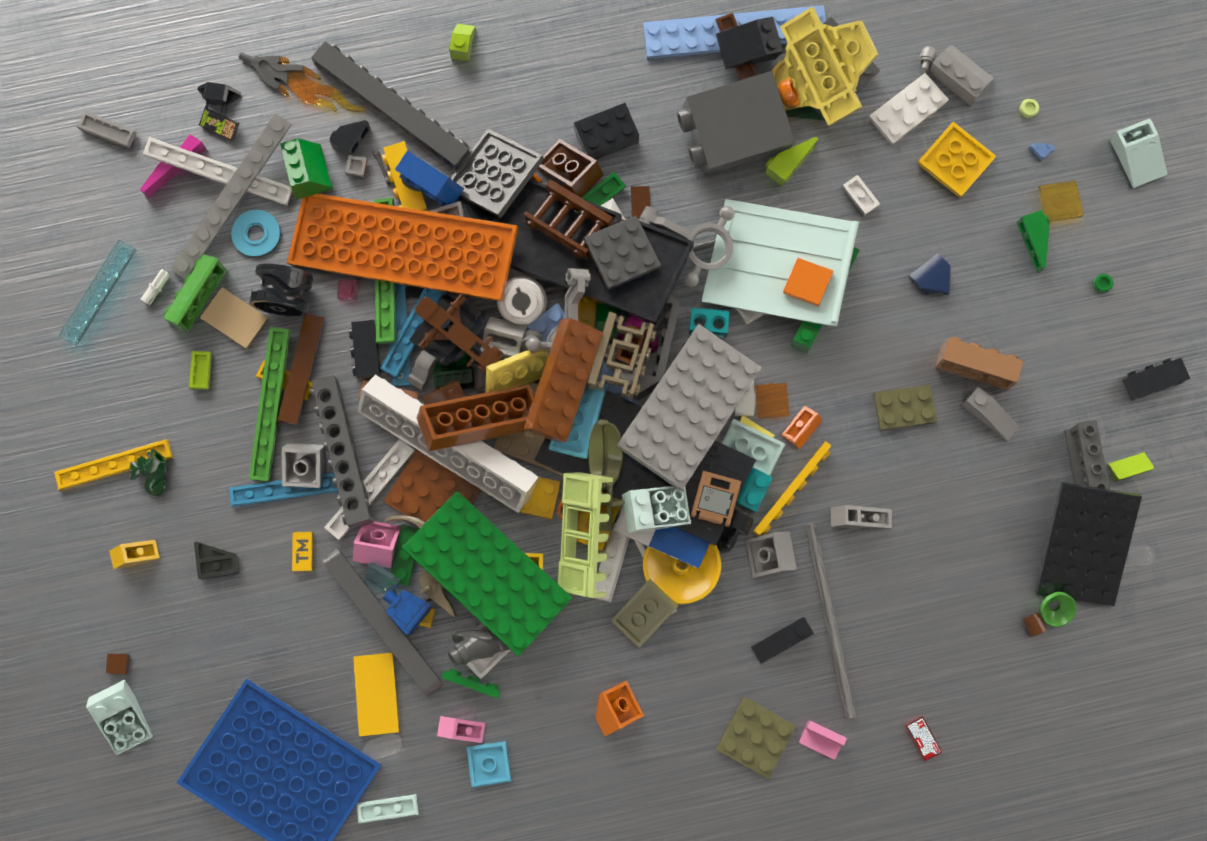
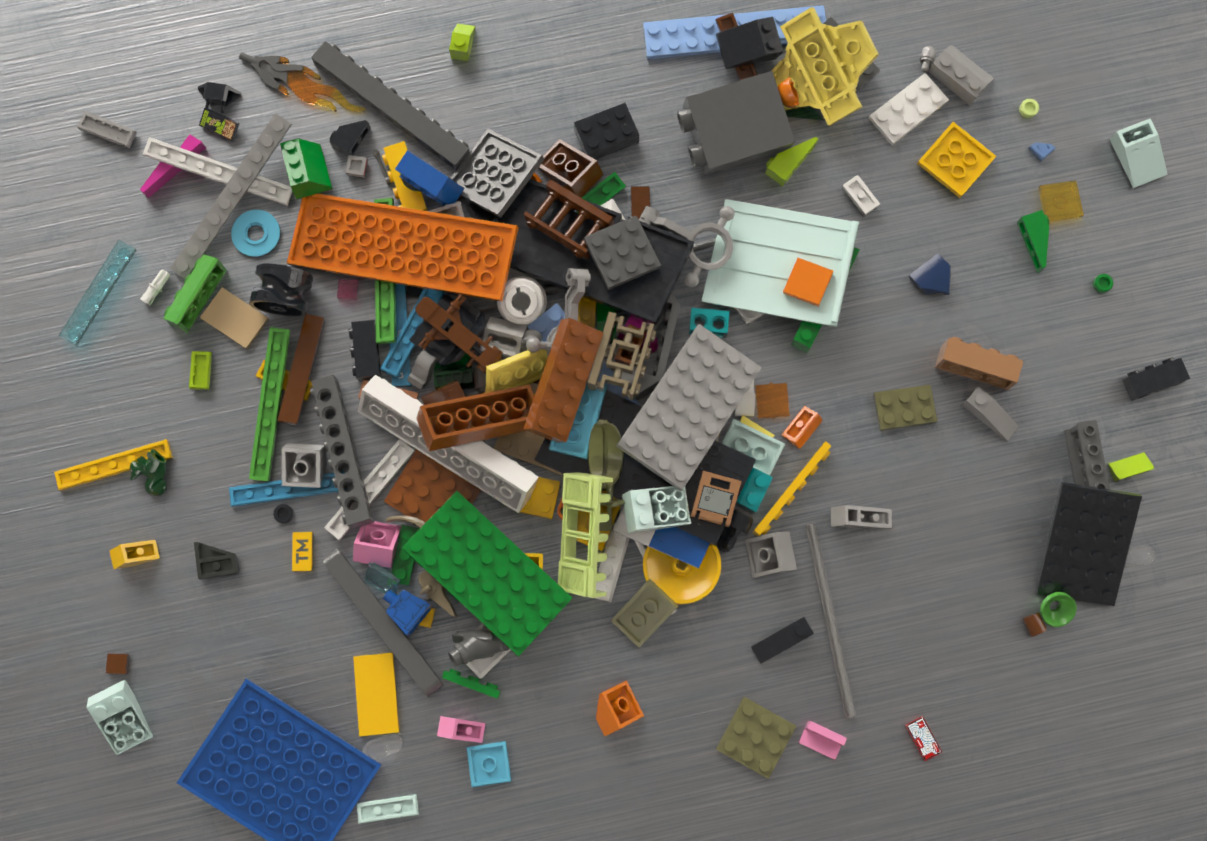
none -> black tile [273,504,294,524]

